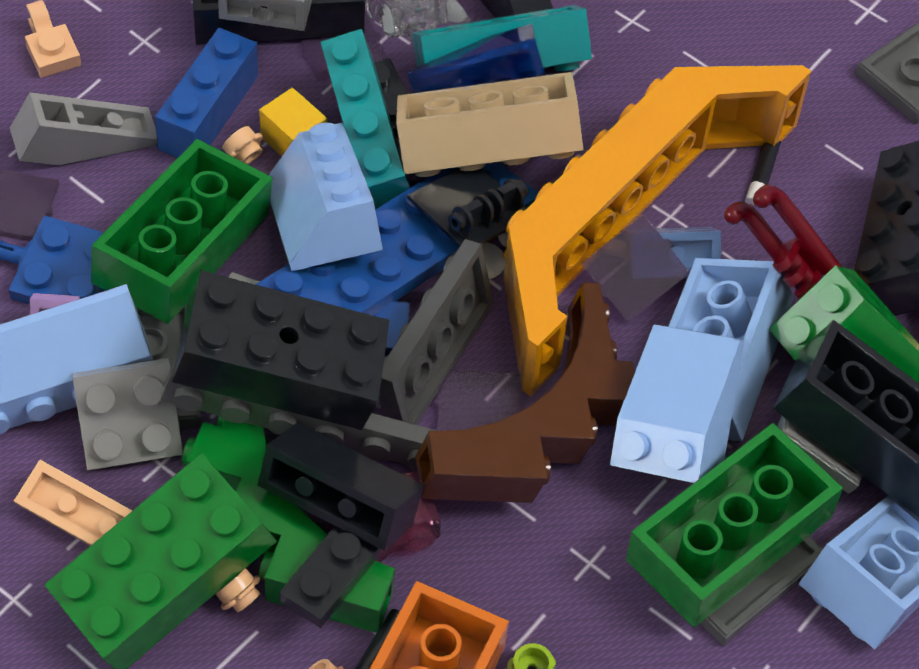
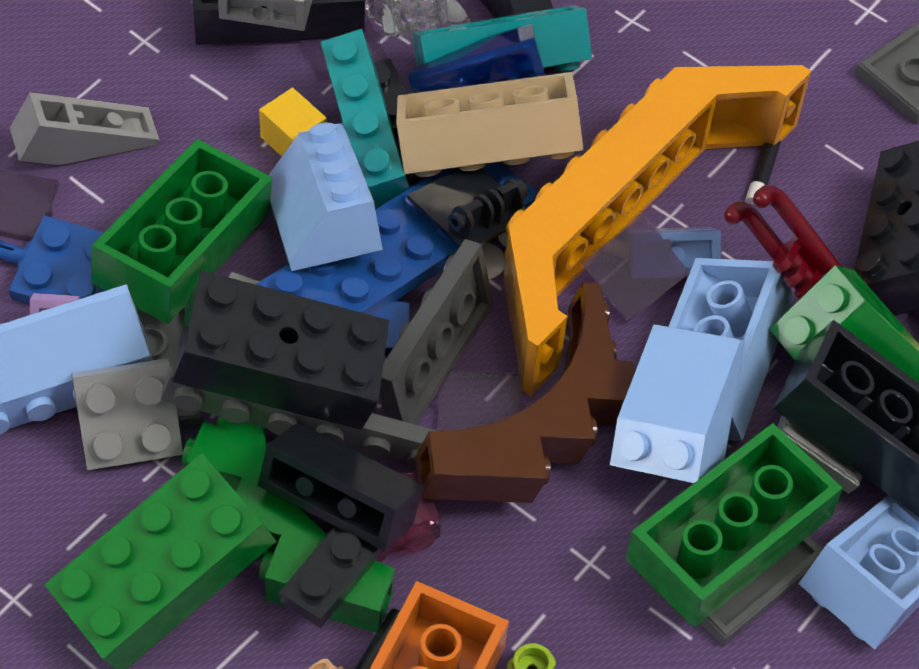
light nougat plate [14,460,132,546] -> none
light nougat plate [25,0,81,78] -> none
blue brick [155,28,258,158] -> none
light nougat plate [215,568,261,613] -> none
light nougat plate [222,126,263,165] -> none

